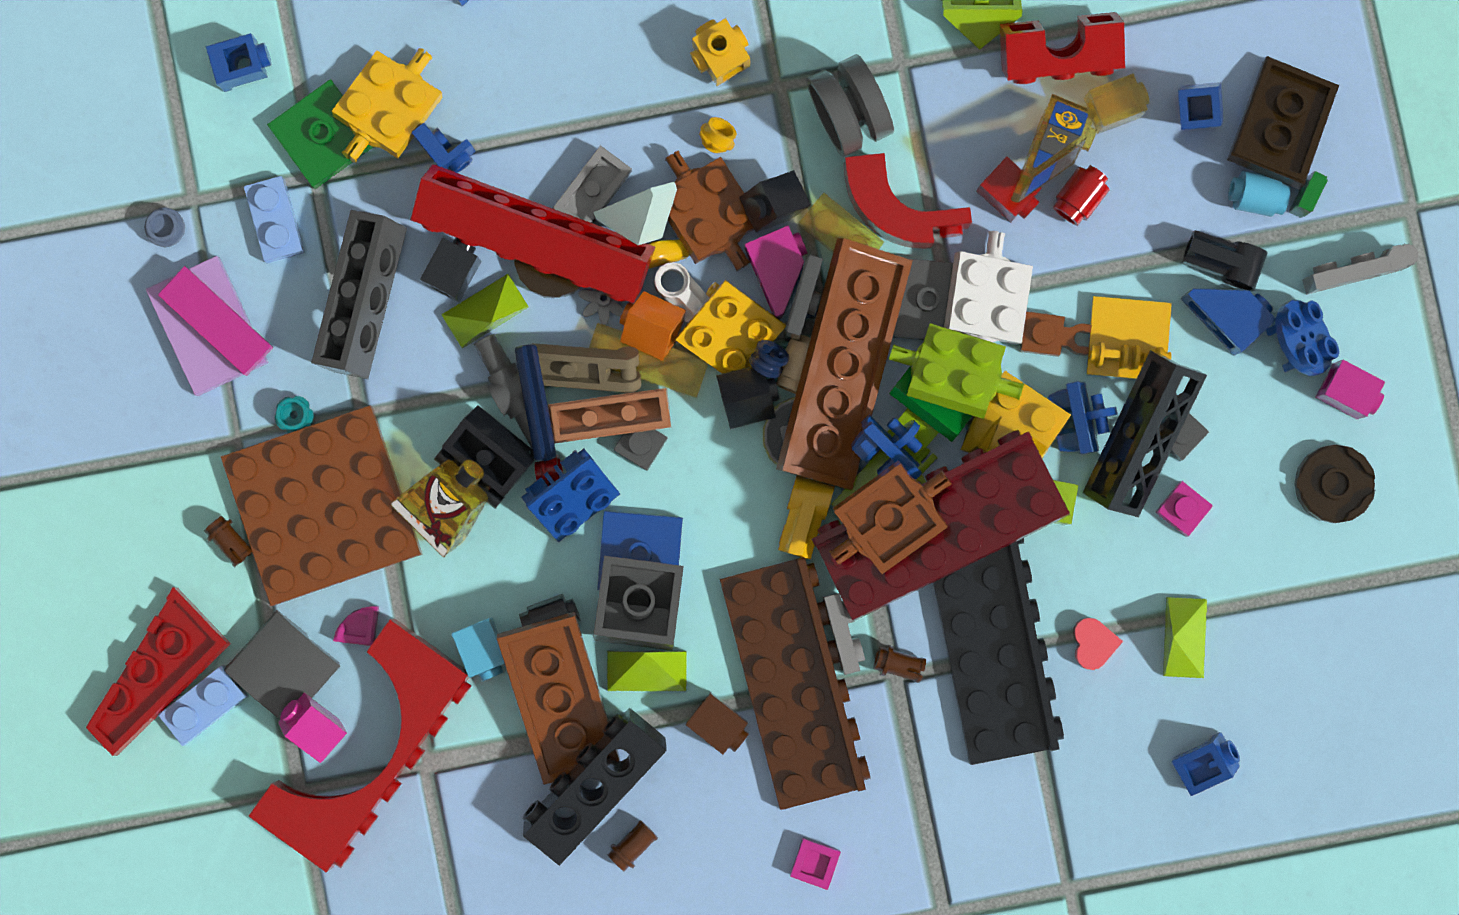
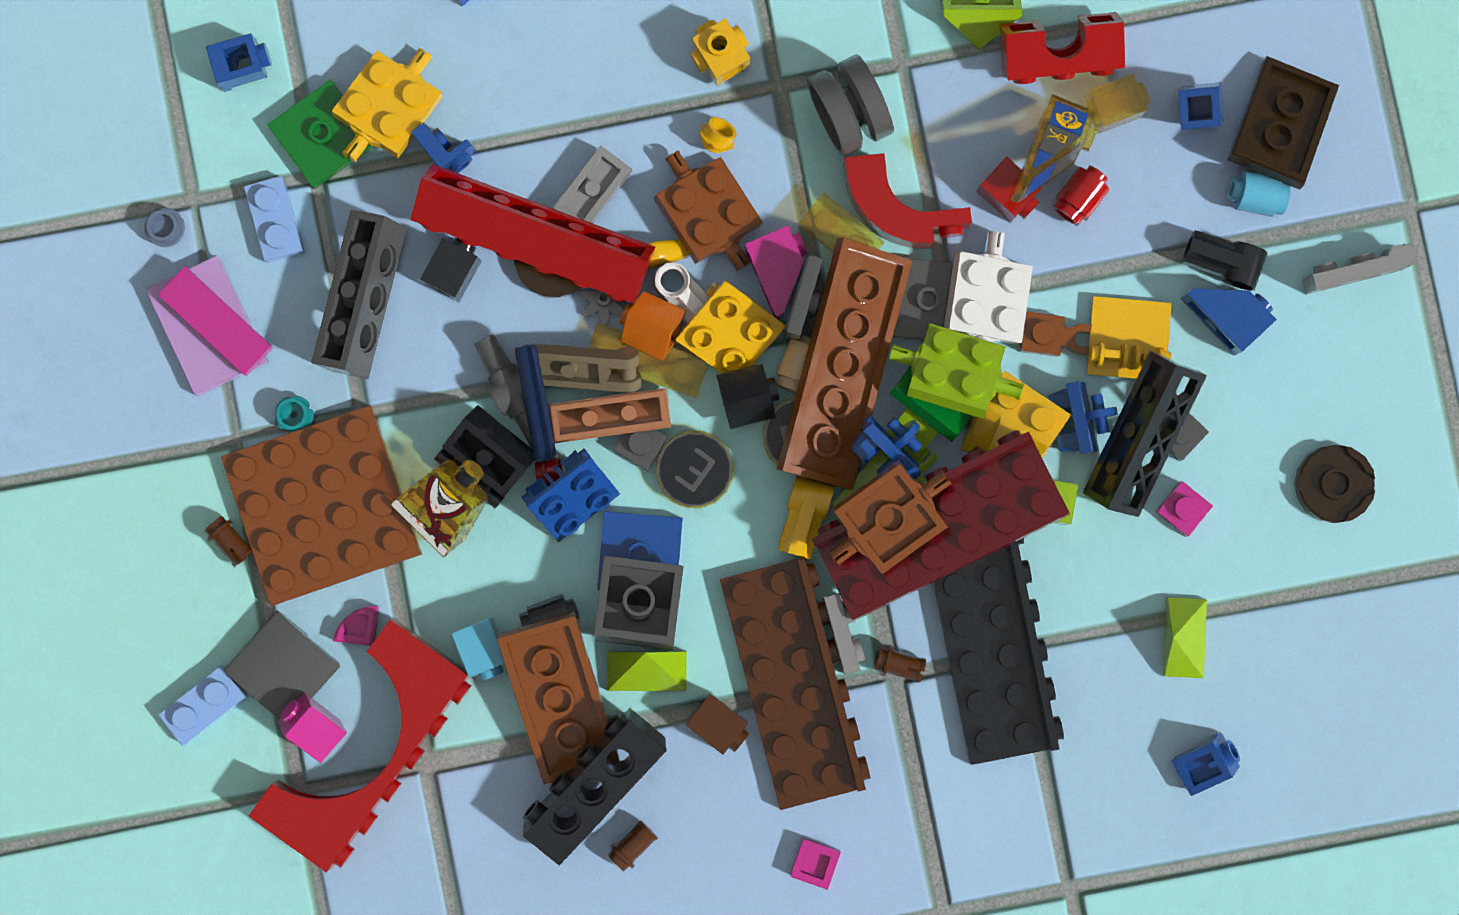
red wing [86,587,231,756] -> none
lime slope [441,274,529,349] -> none
light aqua slope [593,182,677,245] -> none
black brick [739,170,811,232] -> none
dark blue bush [749,340,789,378] -> none
coral tile [1073,618,1123,670] -> none
blue plate [1266,300,1339,376] -> none
green tile [1289,171,1328,218] -> none
dark pink brick [1315,360,1385,419] -> none
none -> black tile [656,430,734,509]

